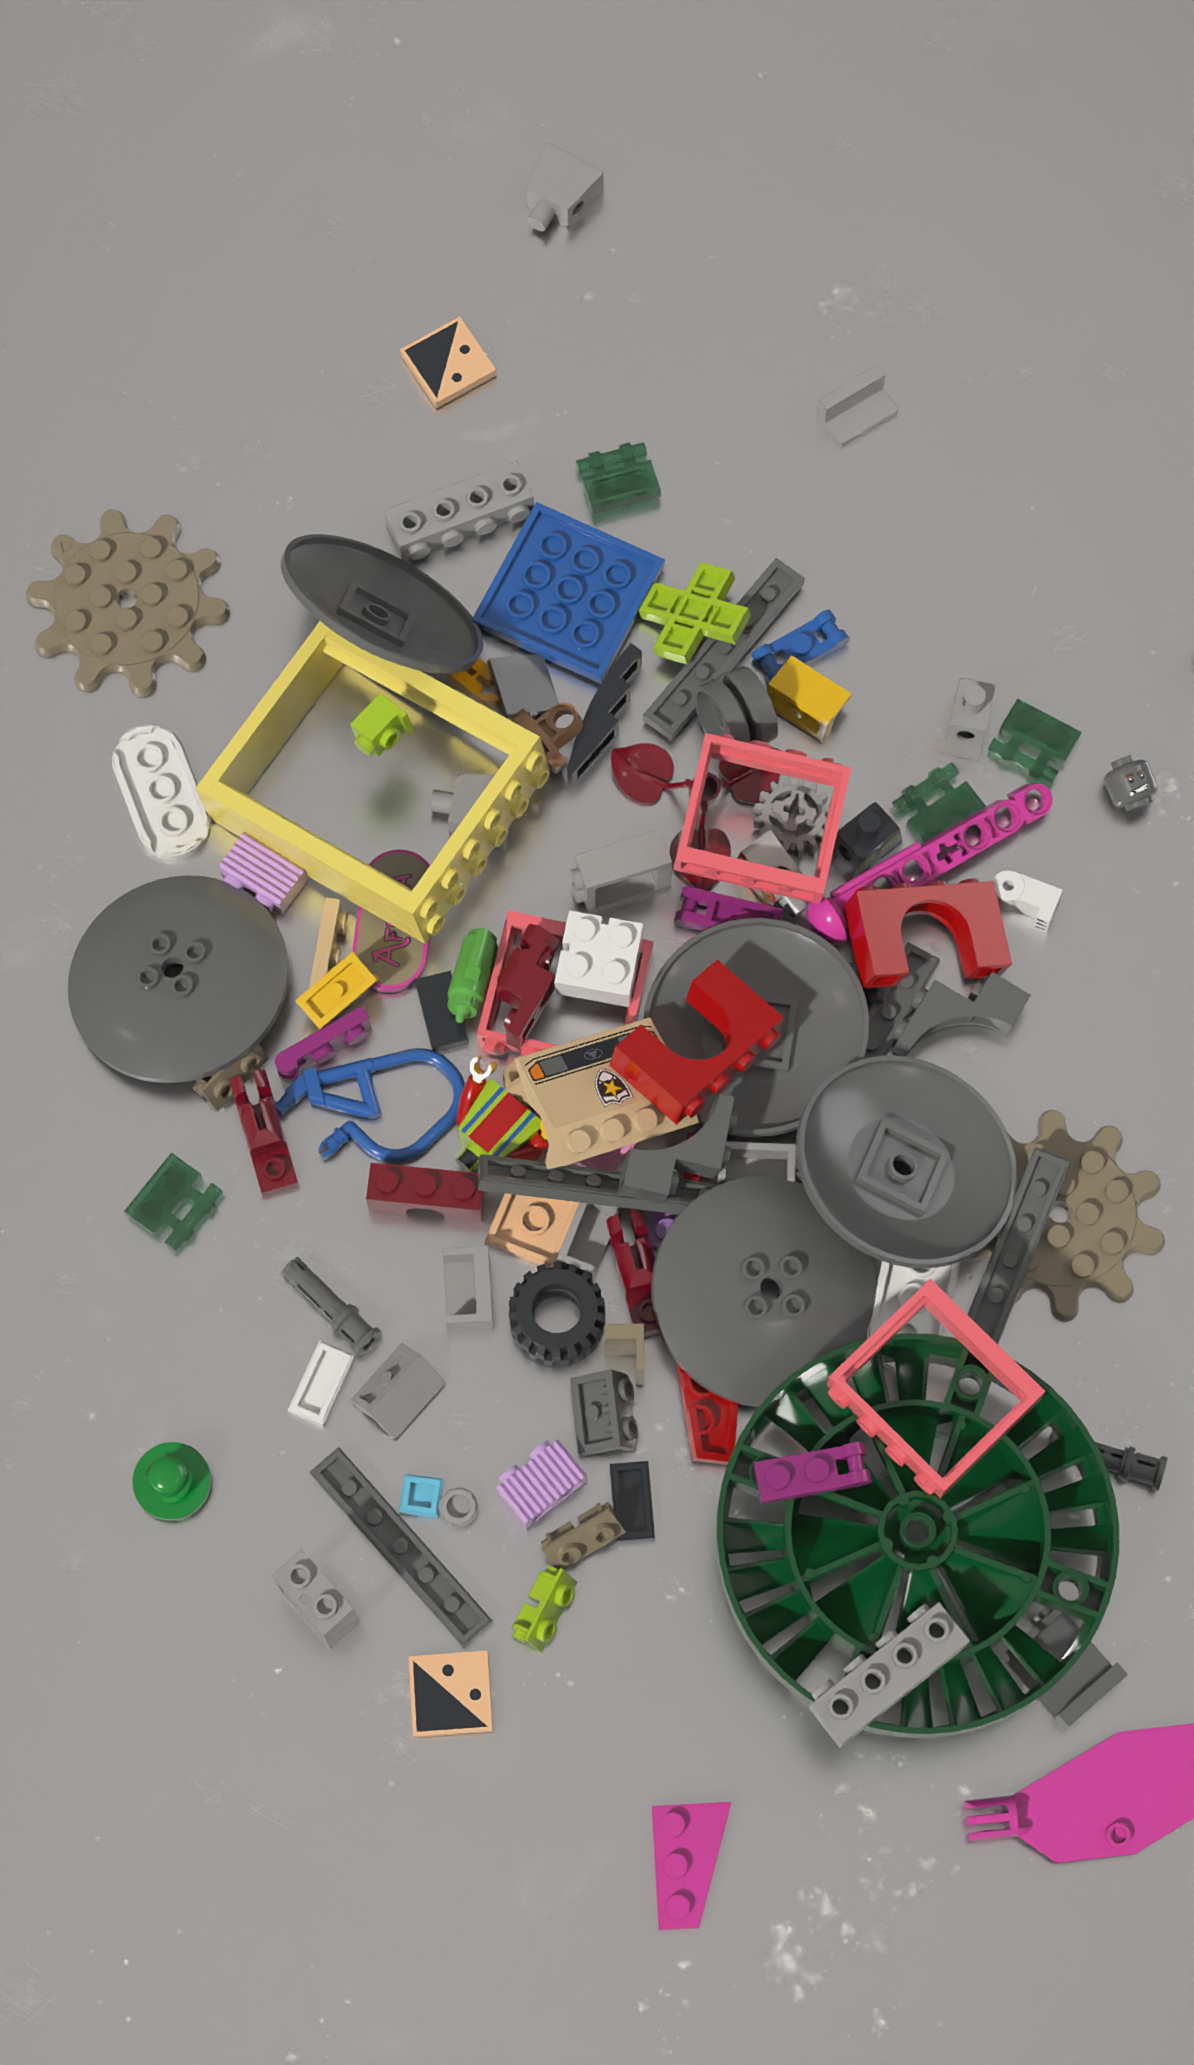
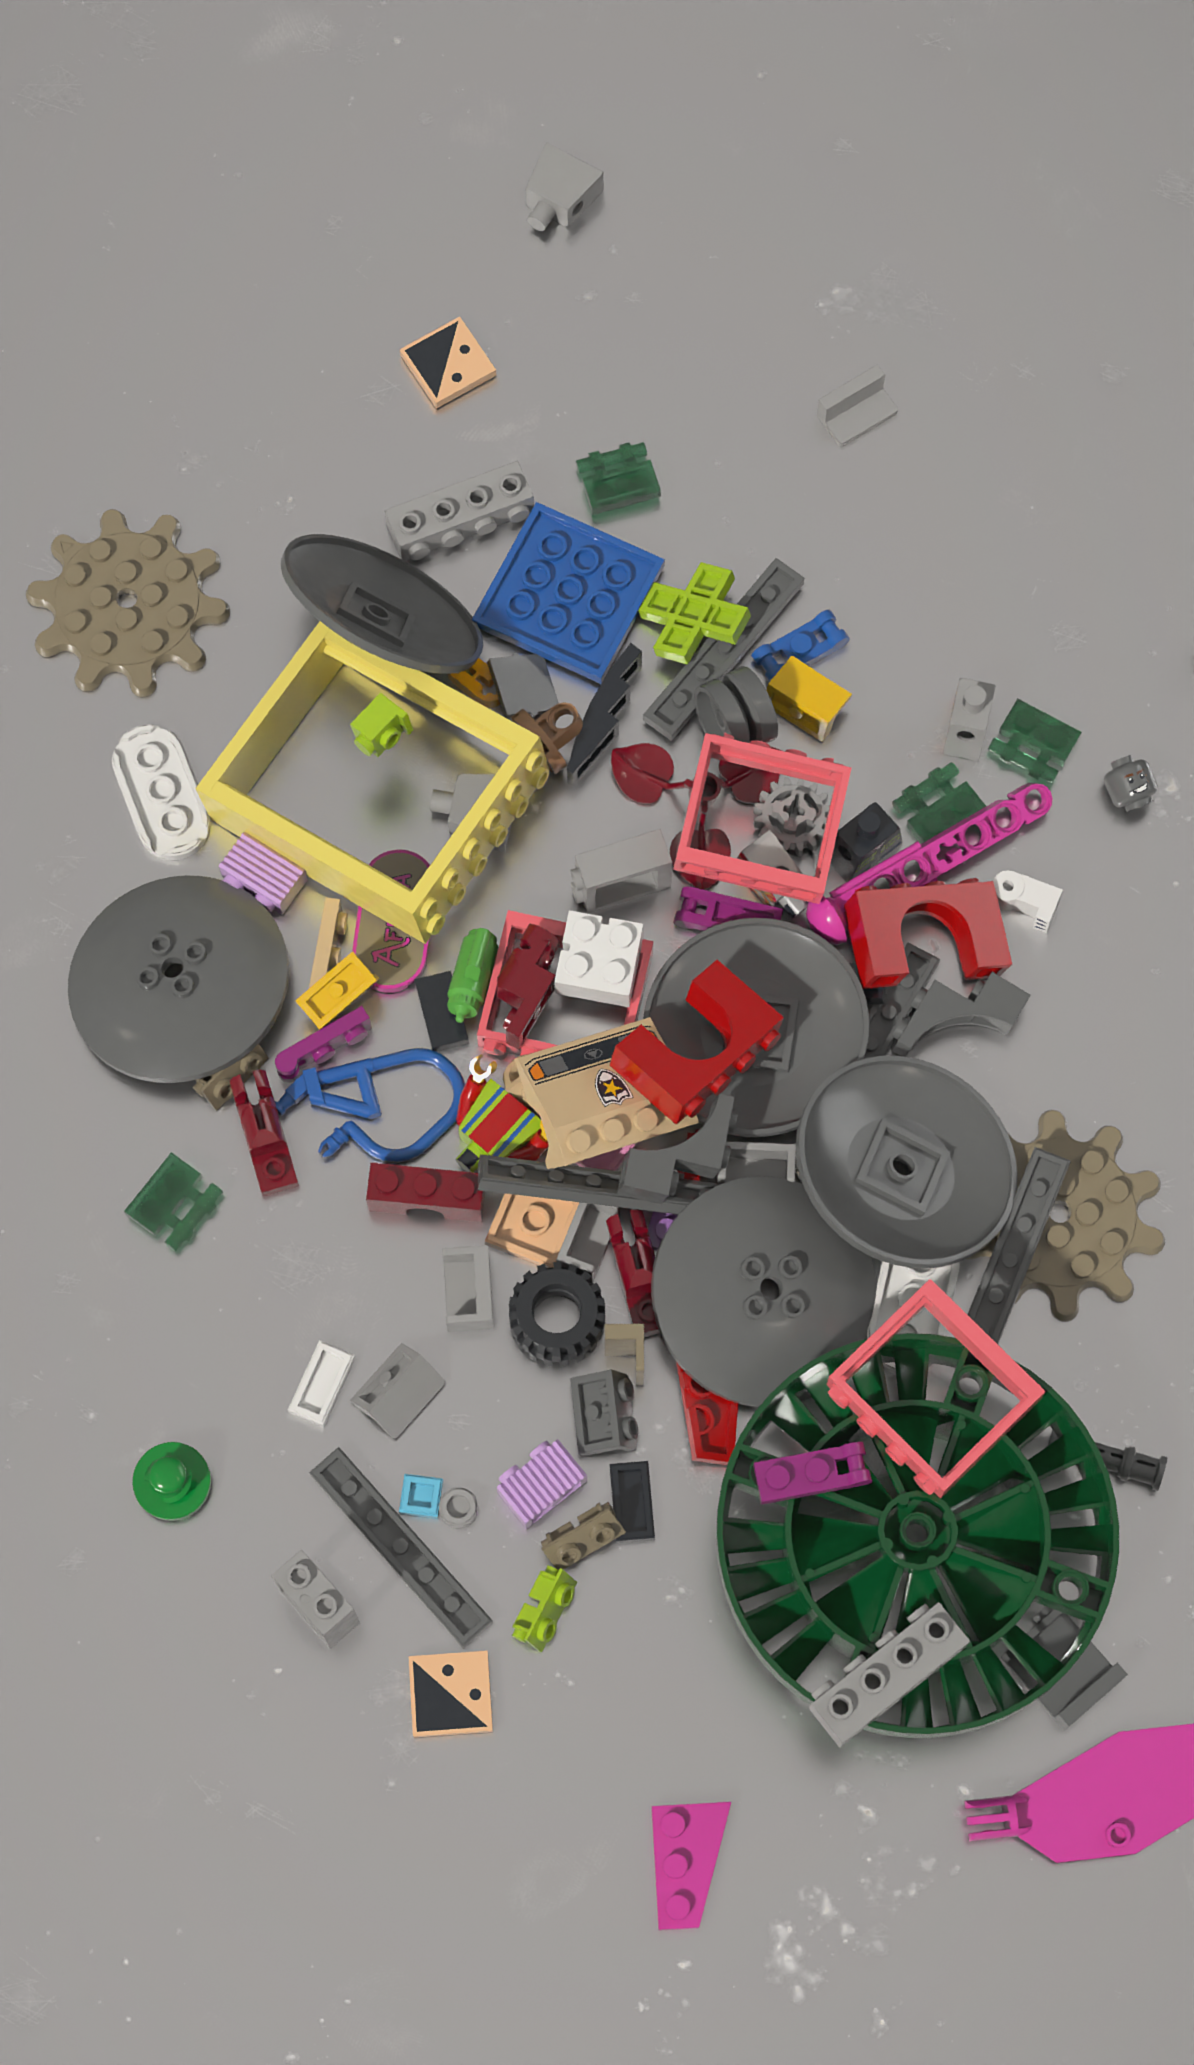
dark grey pin [281,1257,382,1356] -> none

